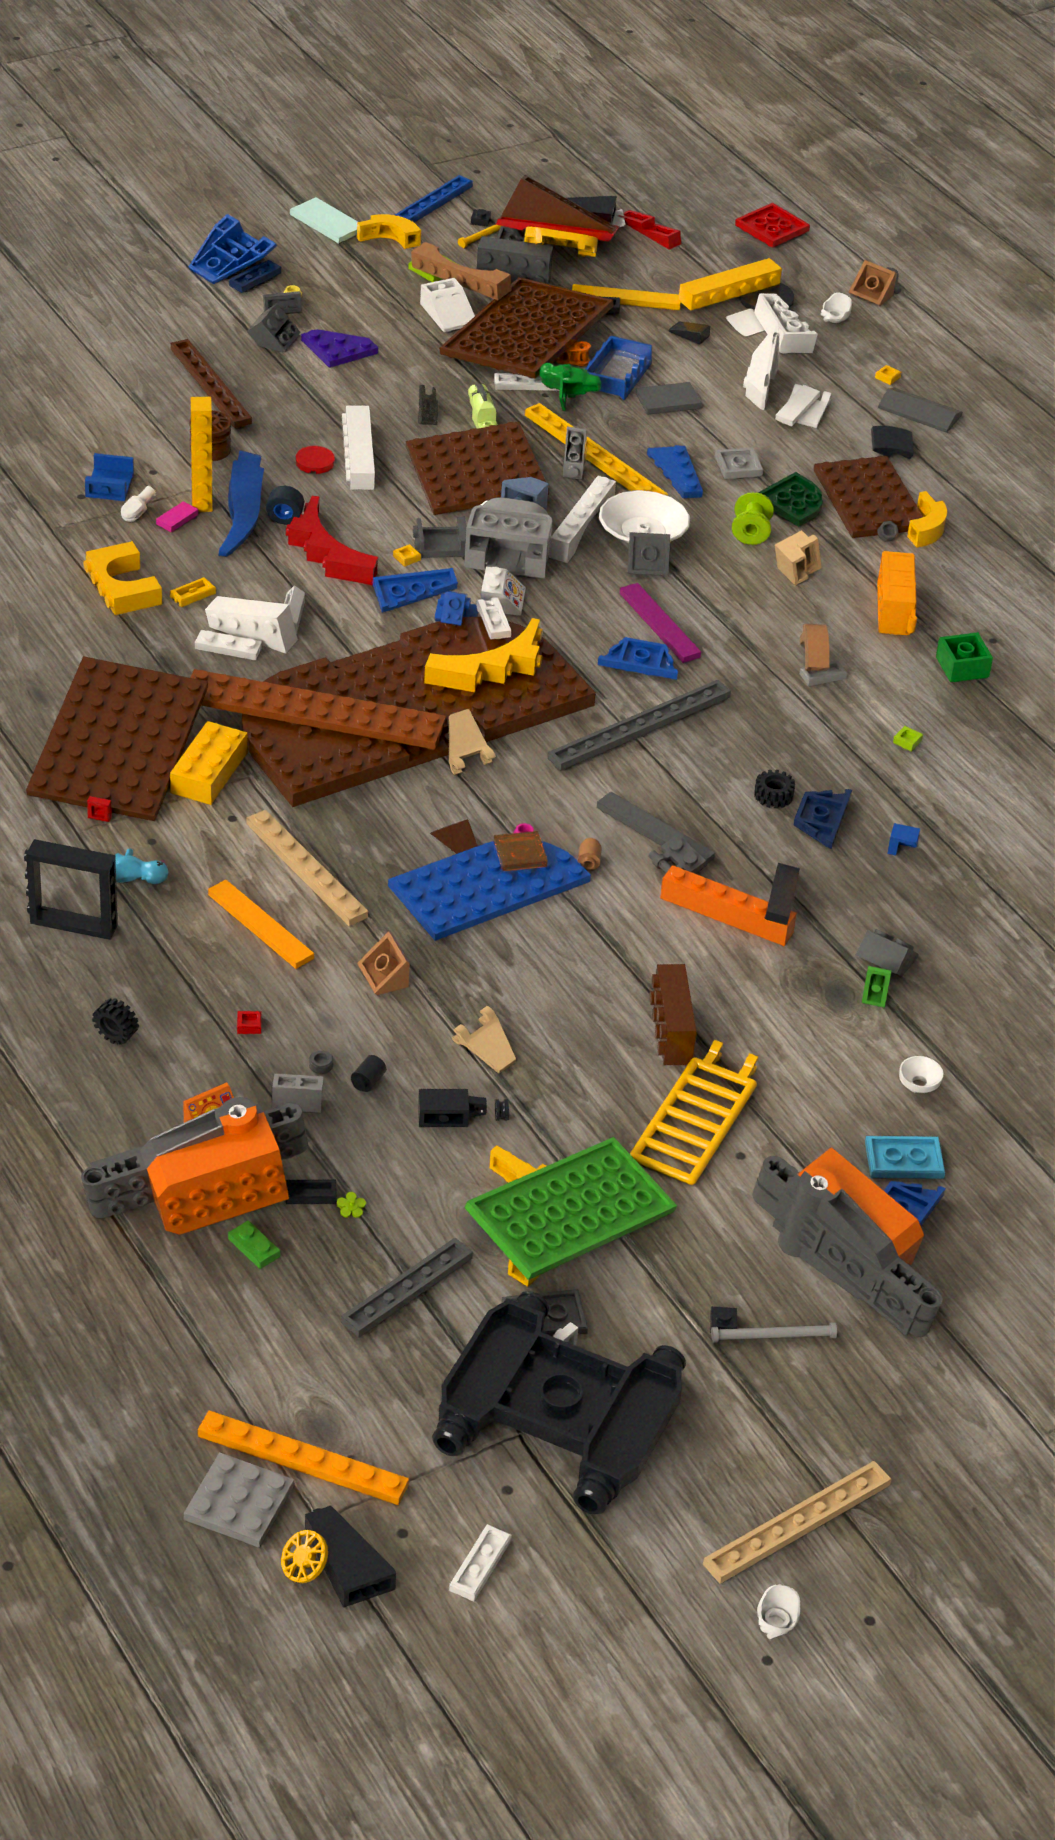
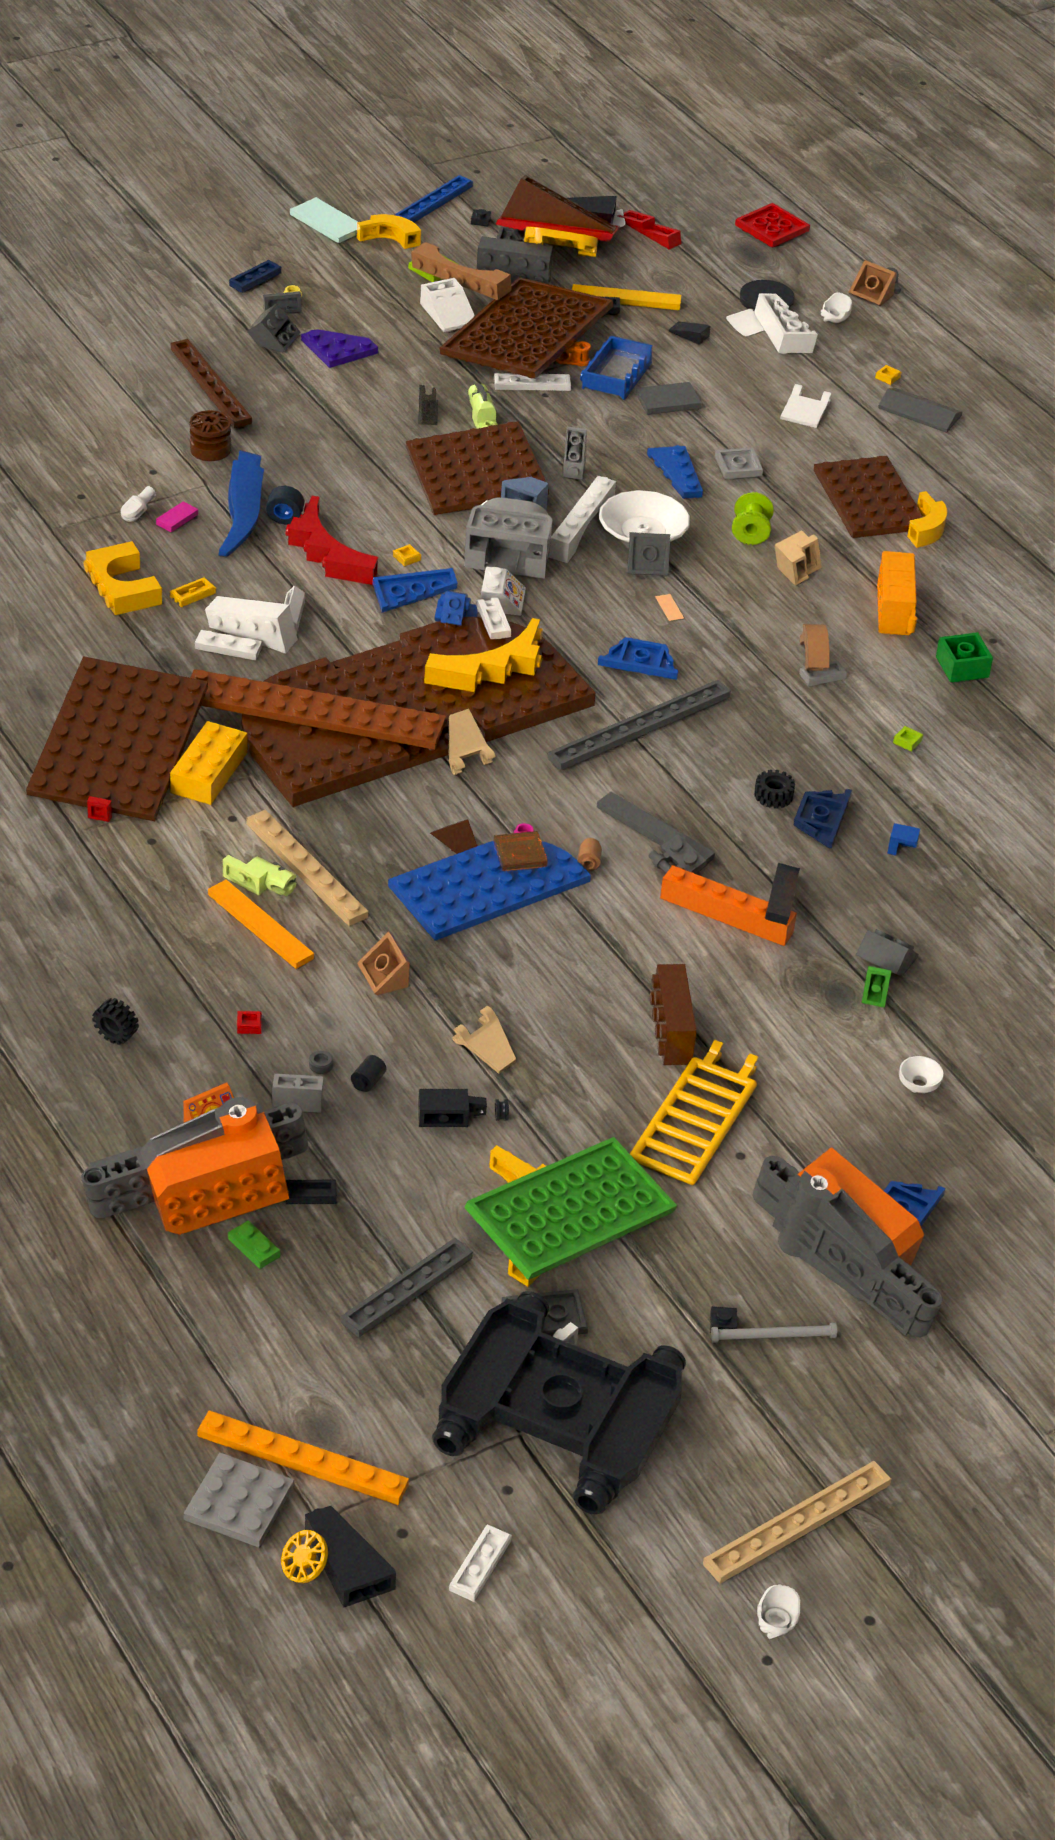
black window [24,839,118,940] -> none
blue panel [85,453,134,501] -> none
medium azure animal [115,848,169,884] -> none
blue wedge [188,214,277,284] -> none
yellow brick [190,397,212,512] -> none
red tile [295,446,335,474] -> none
lime plant [337,1192,366,1218] -> none
white brick [342,406,375,490] -> none
dark grey panel [413,516,467,558] -> none
yellow bar [458,224,501,248] -> none
yellow plate [525,403,668,496] -> none
green piece [540,363,602,411] -> none
magenta tile [619,583,701,663] -> none
yellow brick [678,258,782,311] -> none
white wedge [743,325,780,410] -> none
dark green plate [758,472,823,527] -> none
white tile [775,385,820,426] -> none
medium azure tile [865,1136,945,1179] -> none
black slope [871,426,914,459] -> none
dark grey tile [877,521,898,542] -> none
none -> yellowish green plate [223,855,297,896]
none -> light nougat sticker [655,594,684,621]

